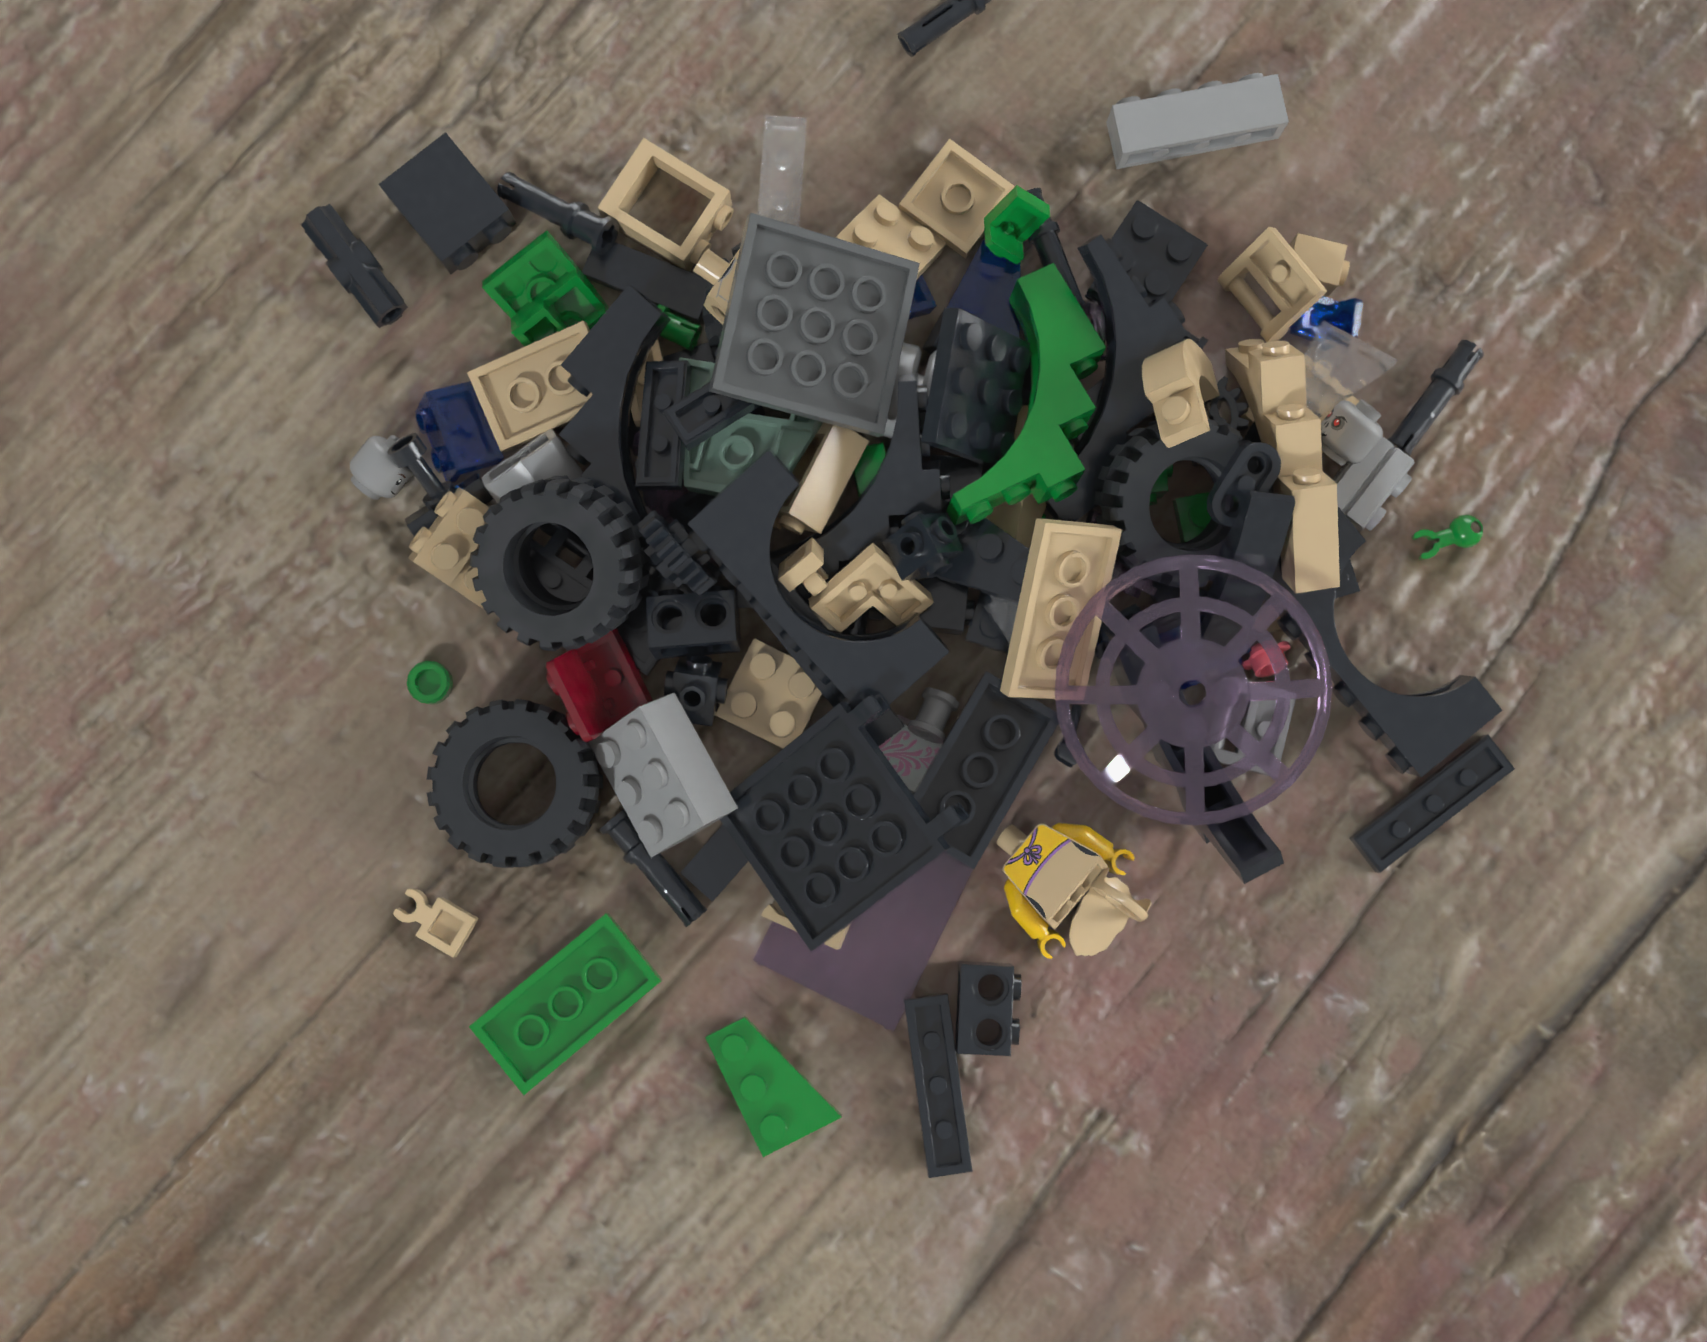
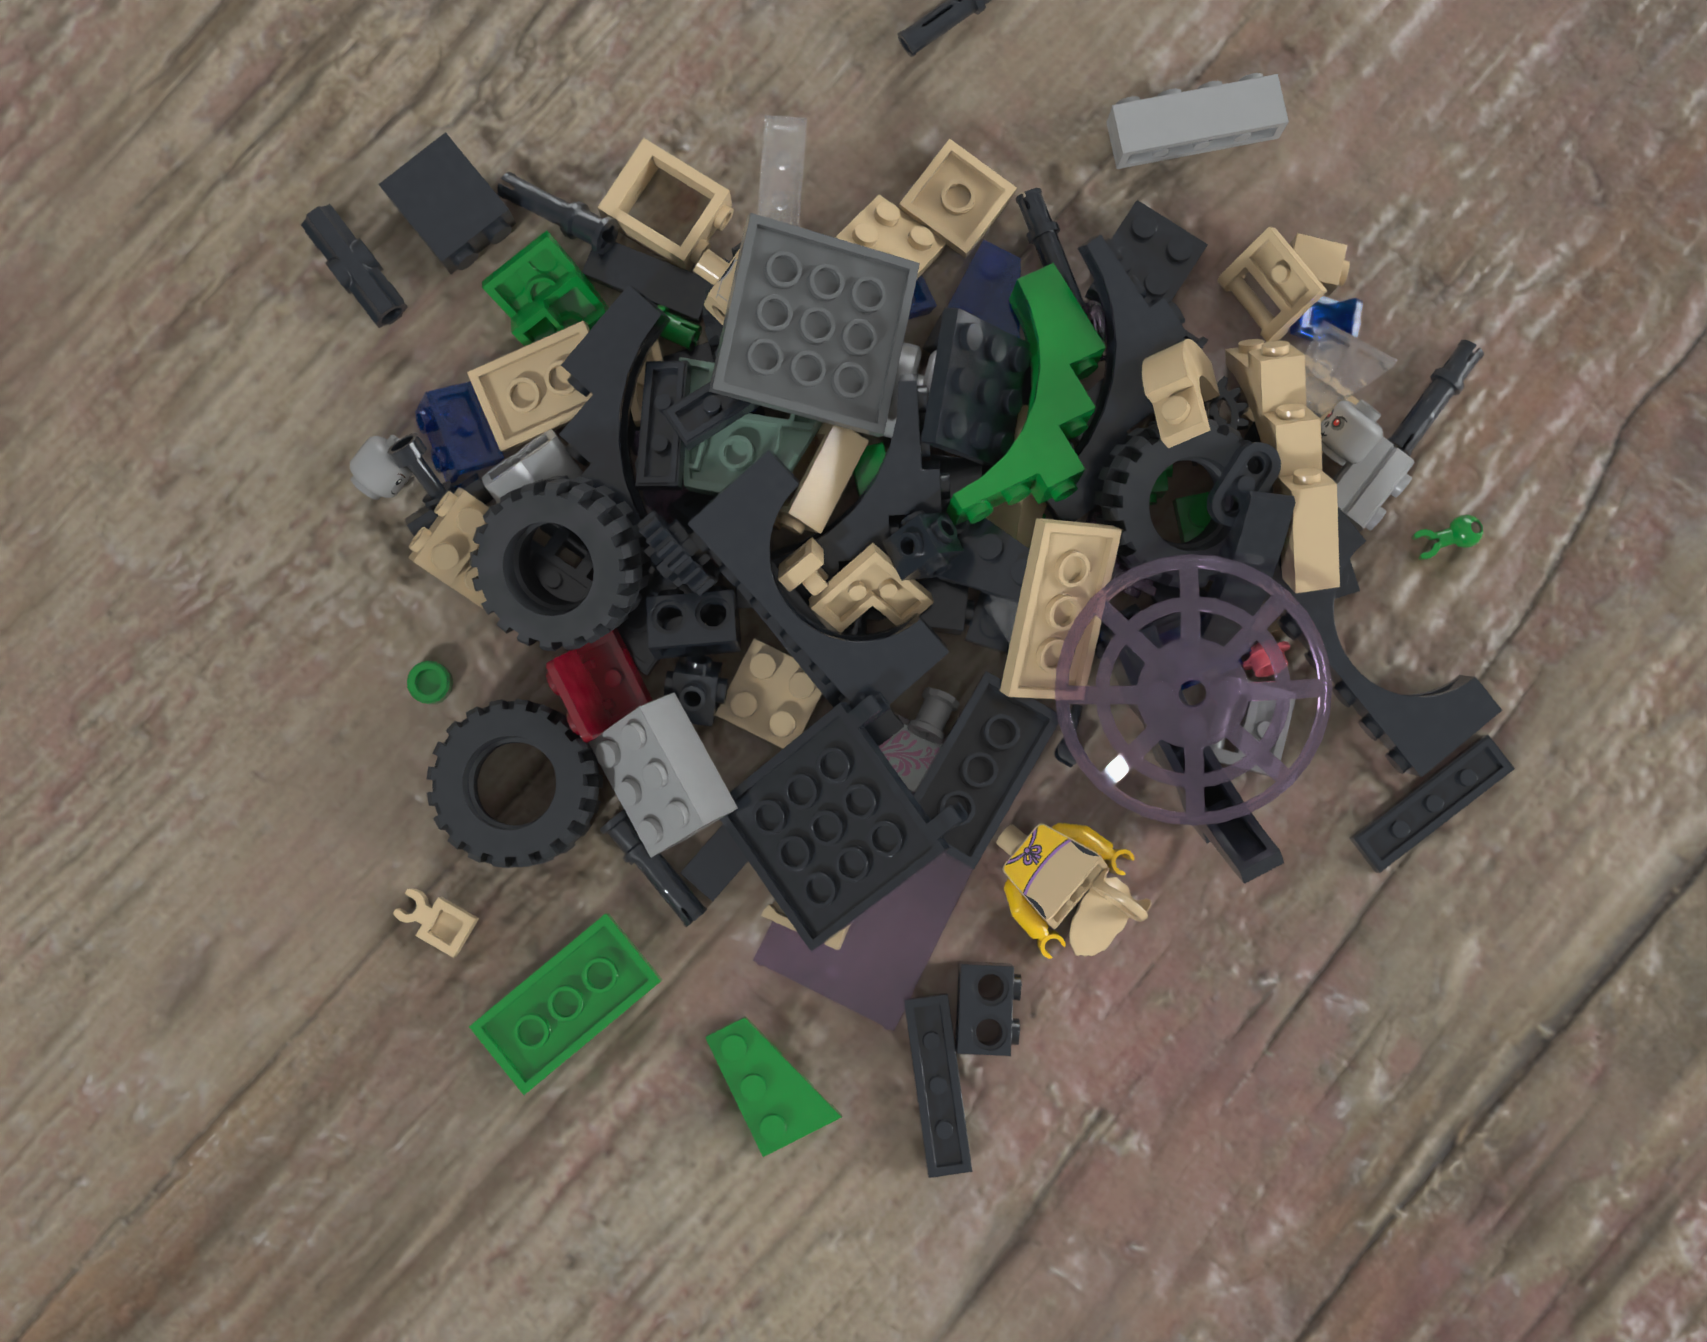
green bracket [984,185,1050,264] -> none

